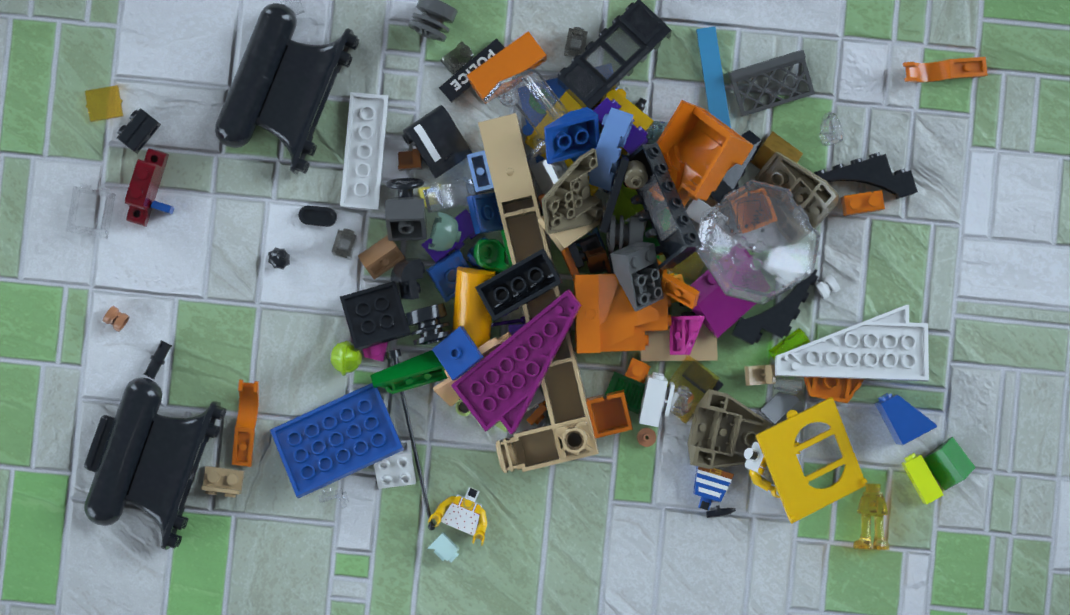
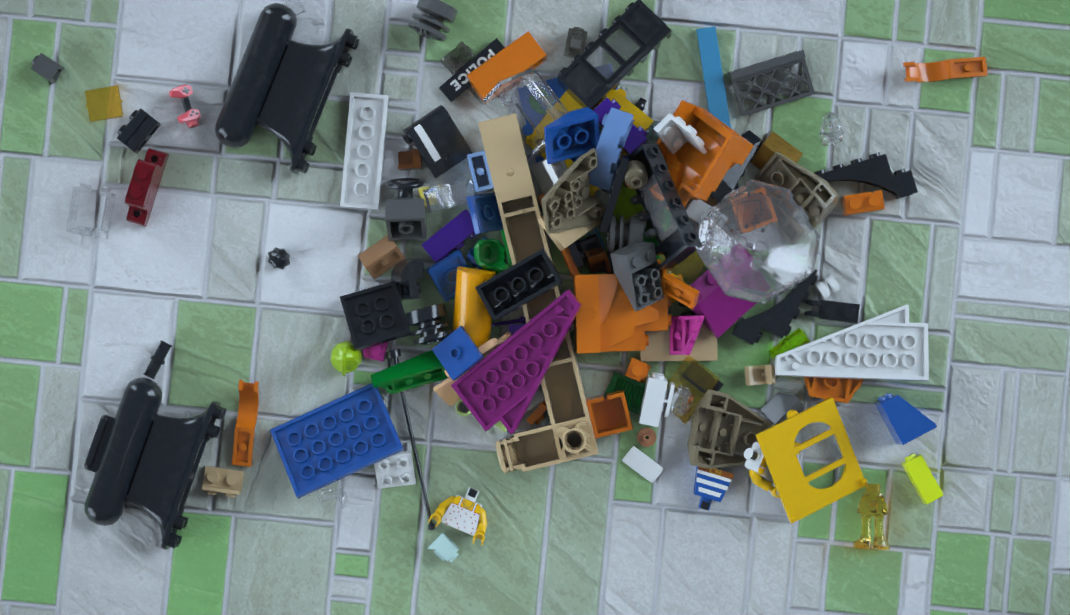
nougat wheel [102,305,130,332] -> none
blue tile [151,201,174,214] -> none
black tile [298,205,337,227] -> none
clear smoke window [332,228,357,260] -> none
sand green cylinder [428,212,461,251] -> none
black helmet [706,505,736,518] -> none
green slope [923,437,976,490] -> none
none -> dark grey brick [30,53,64,83]
none -> coral piece [169,84,201,128]
none -> white slope [621,446,664,483]
none -> white bracket [653,113,707,155]
none -> black hinge [804,300,860,324]

